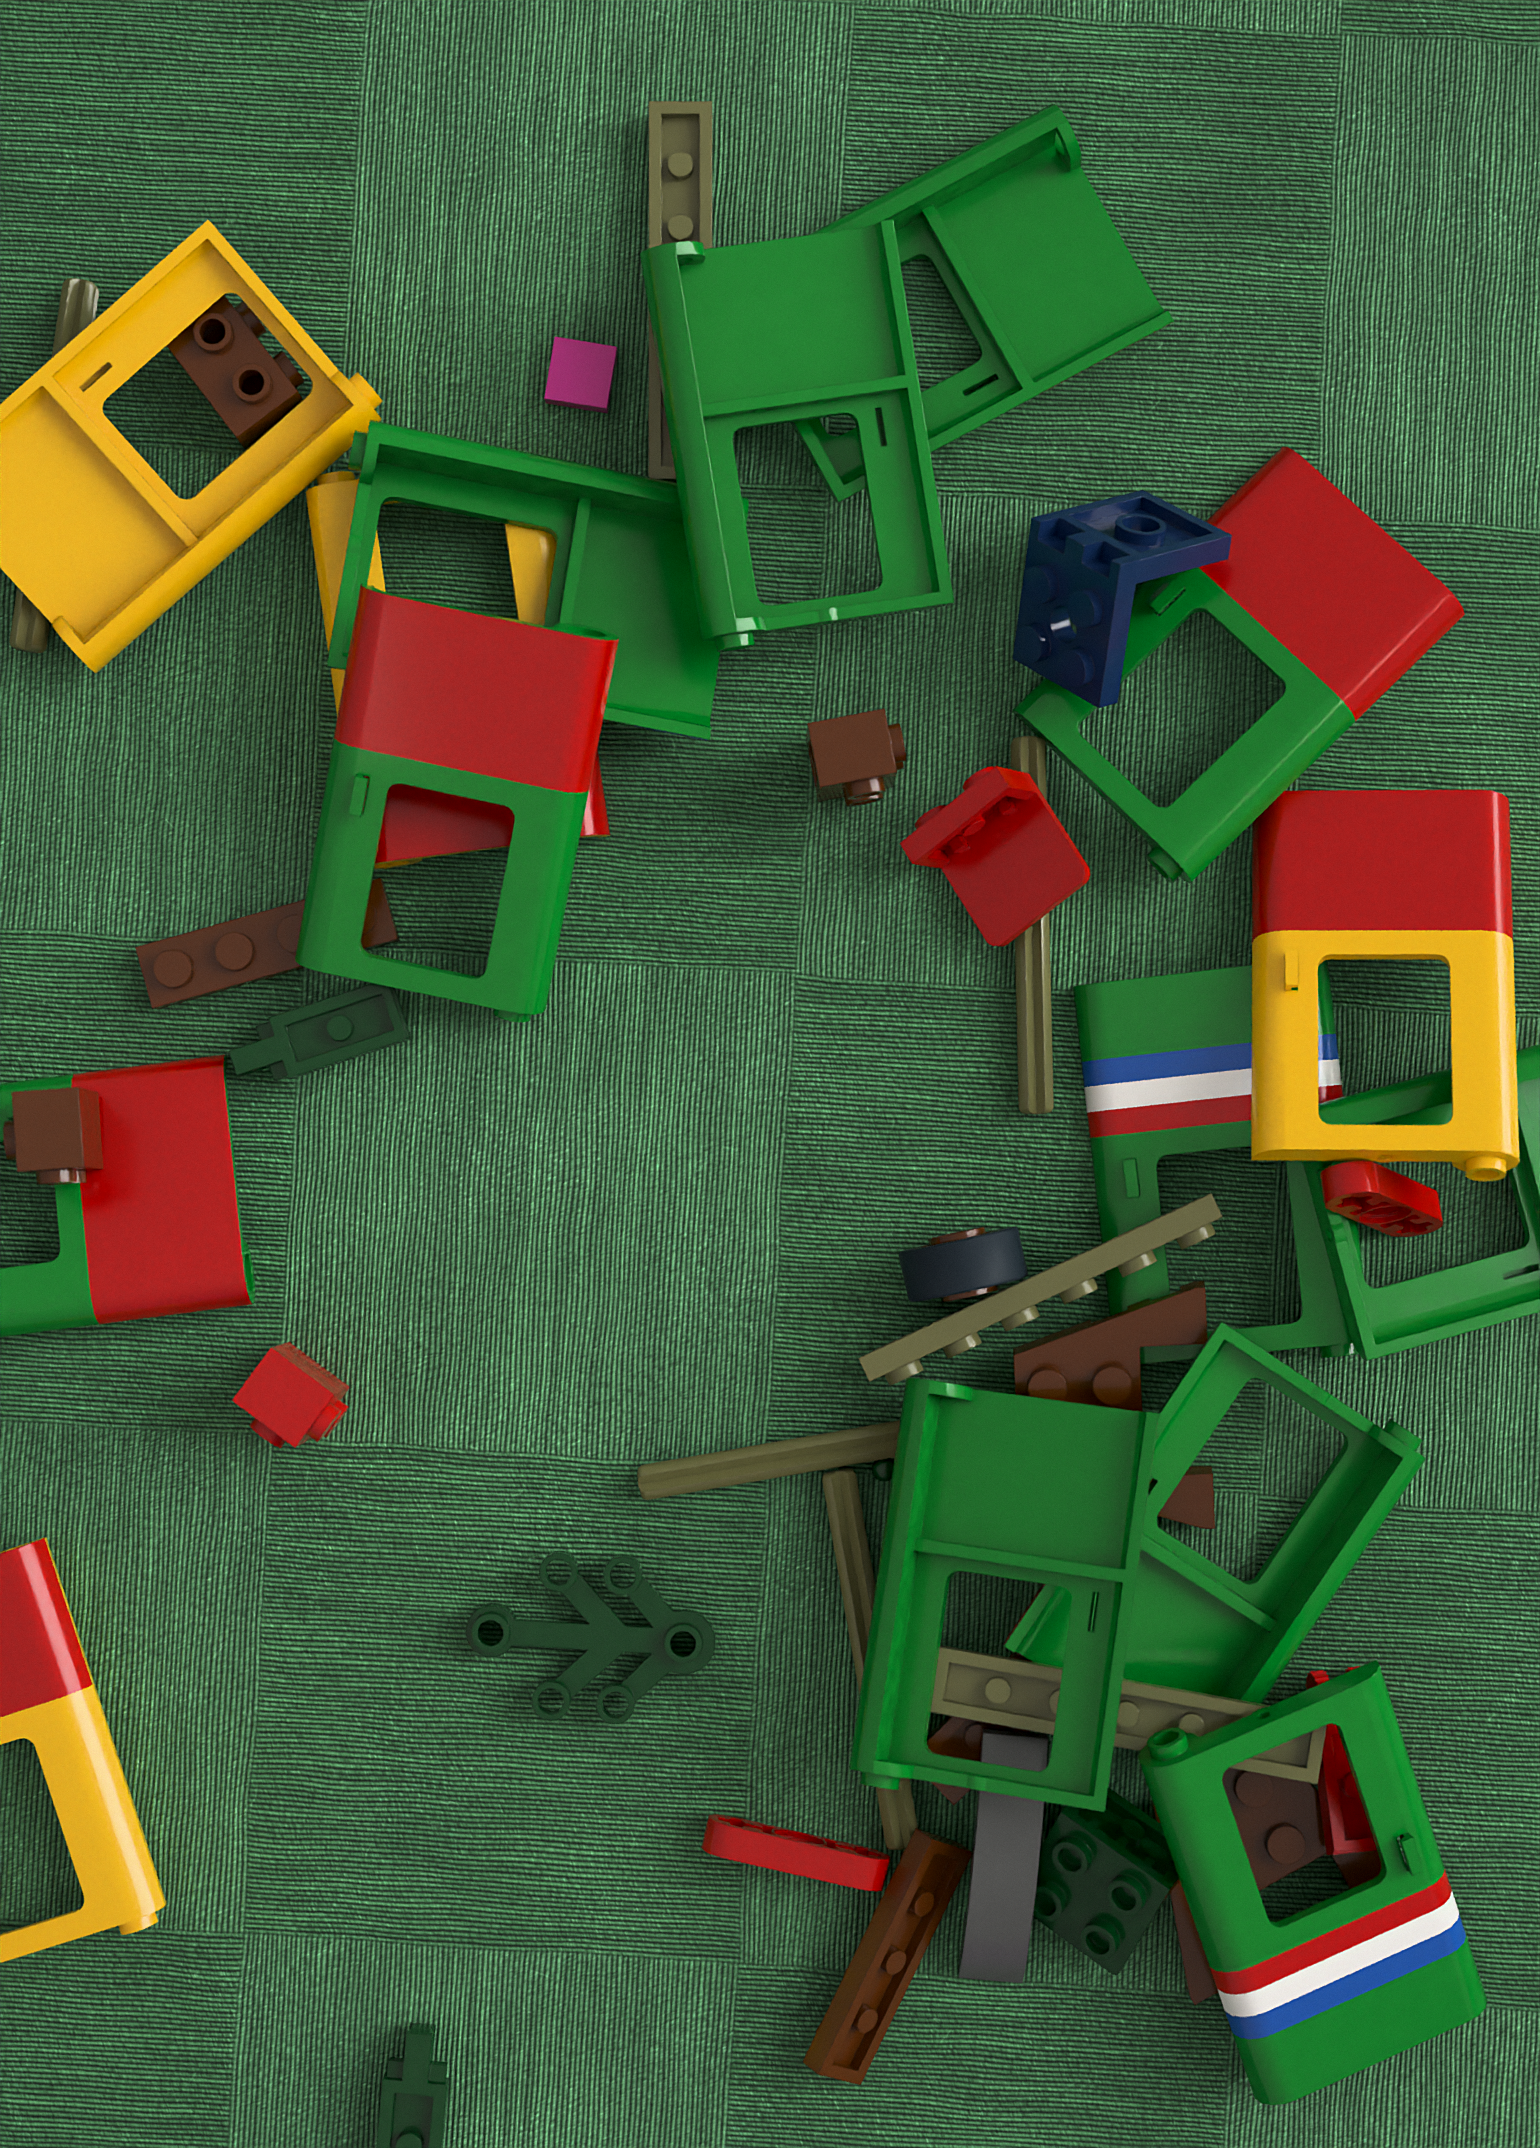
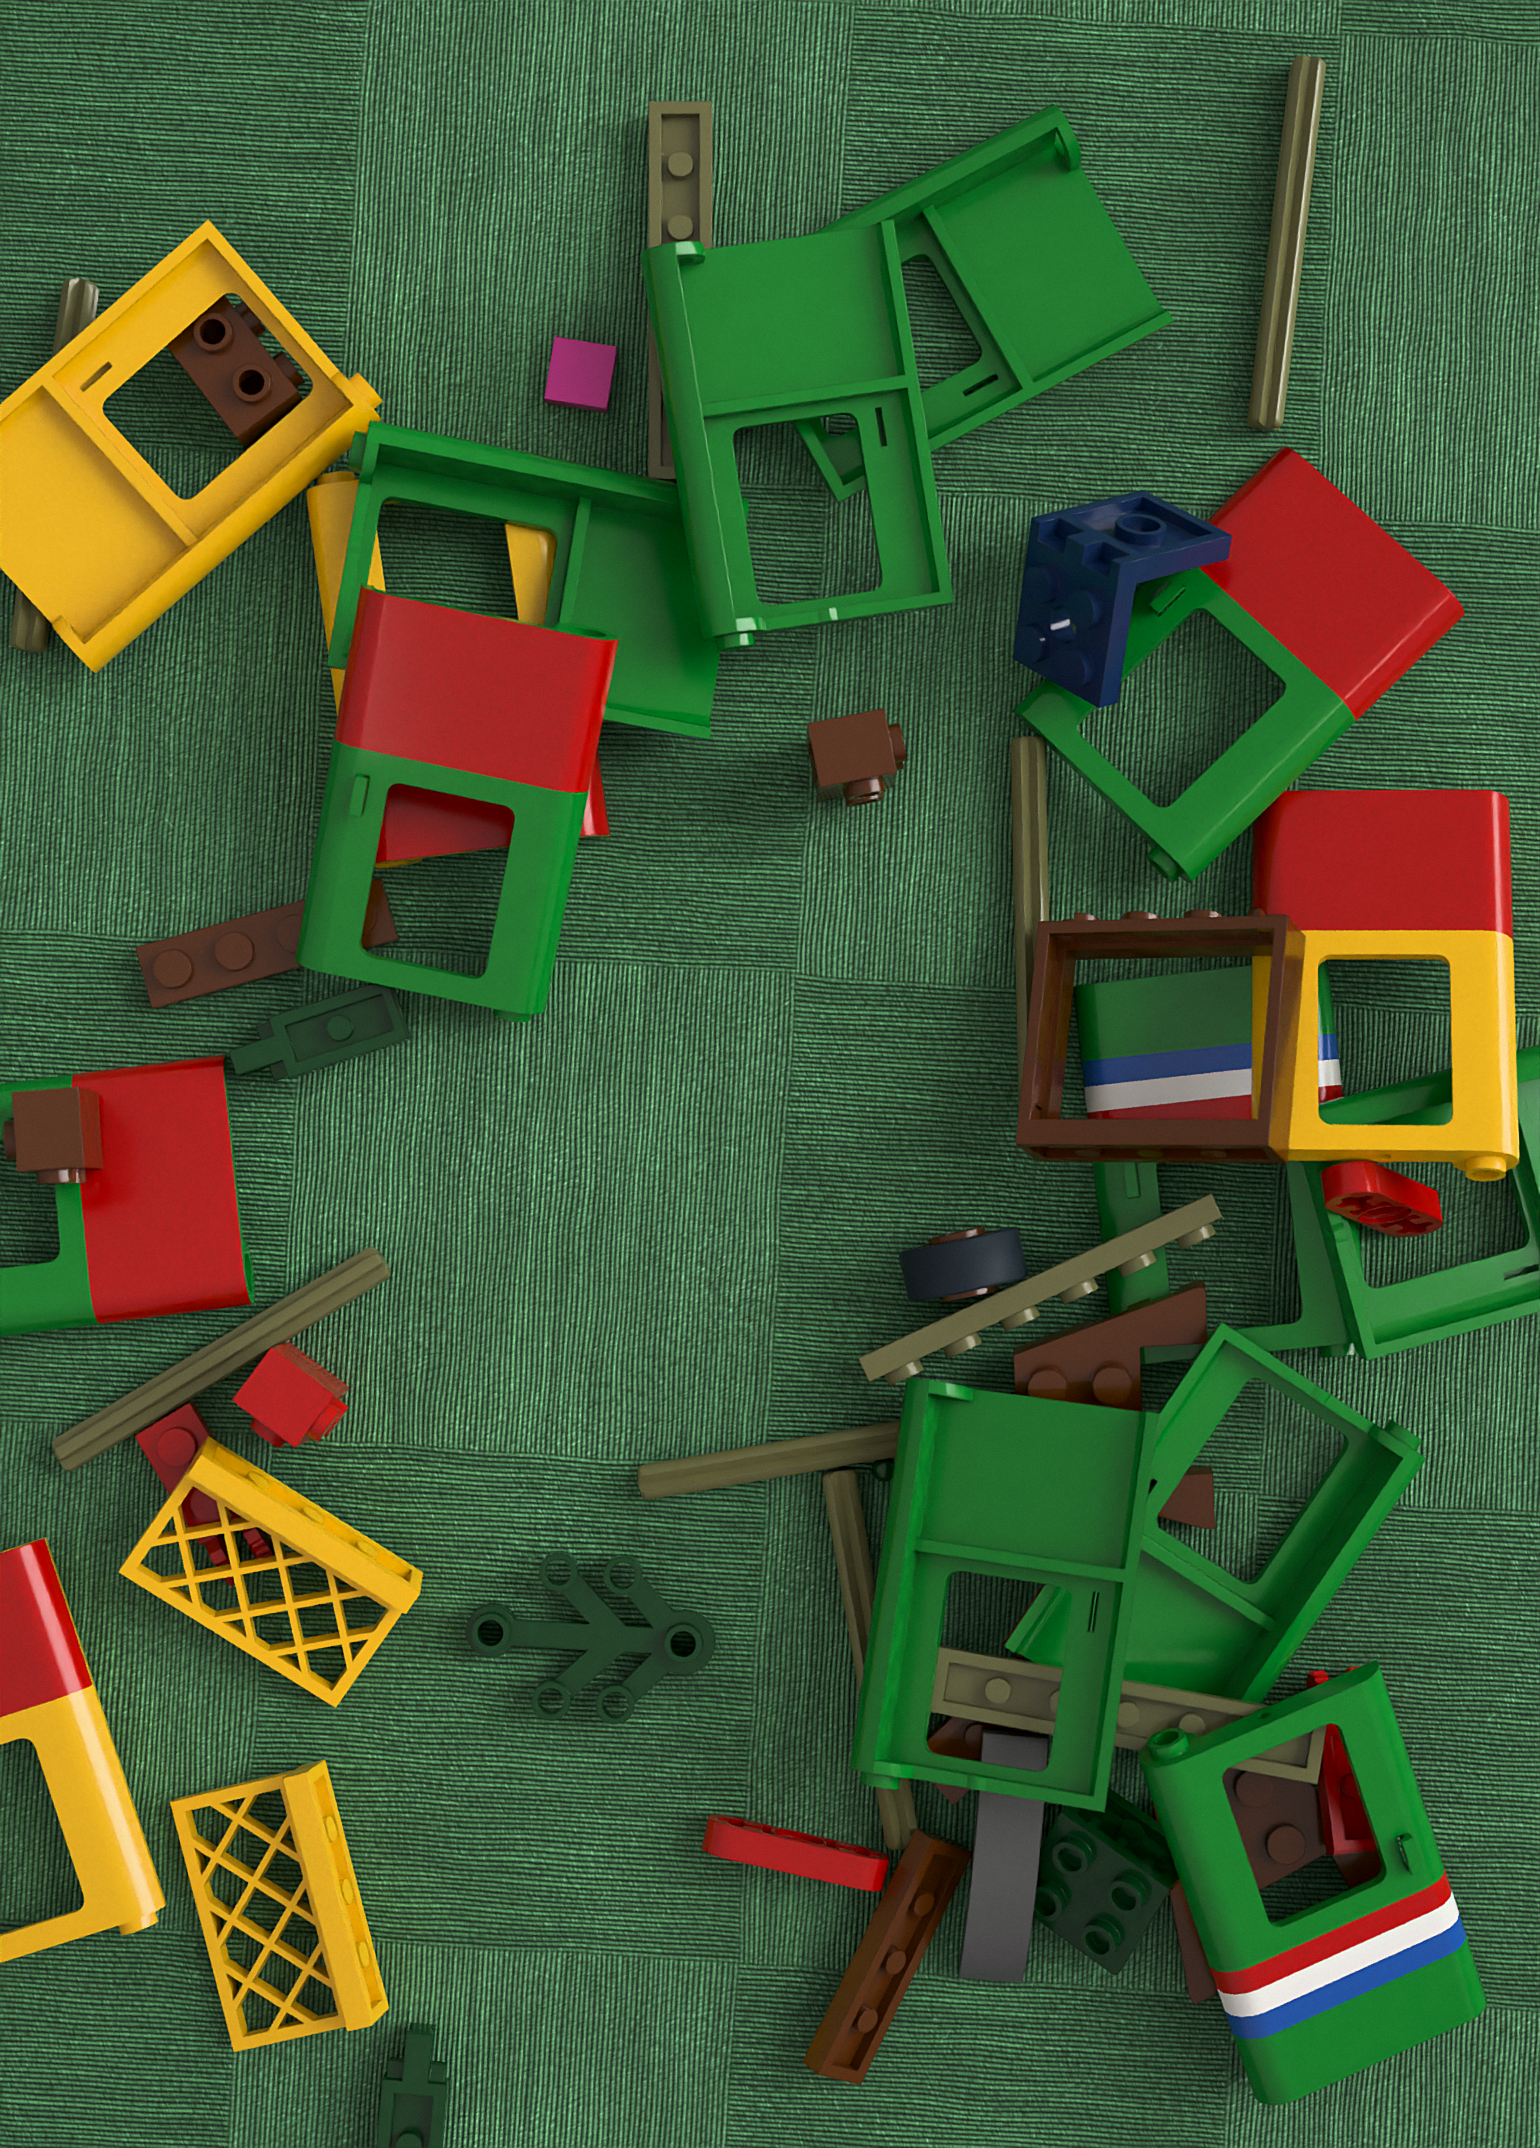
red bracket [899,766,1090,947] -> none
none -> olive axle [51,1247,391,1472]
none -> yellow fence [119,1436,423,1708]
none -> red hinge [135,1401,275,1586]
none -> yellow fence [170,1759,389,2052]
none -> reddish brown window [1015,908,1306,1163]
none -> olive axle [1247,56,1326,431]

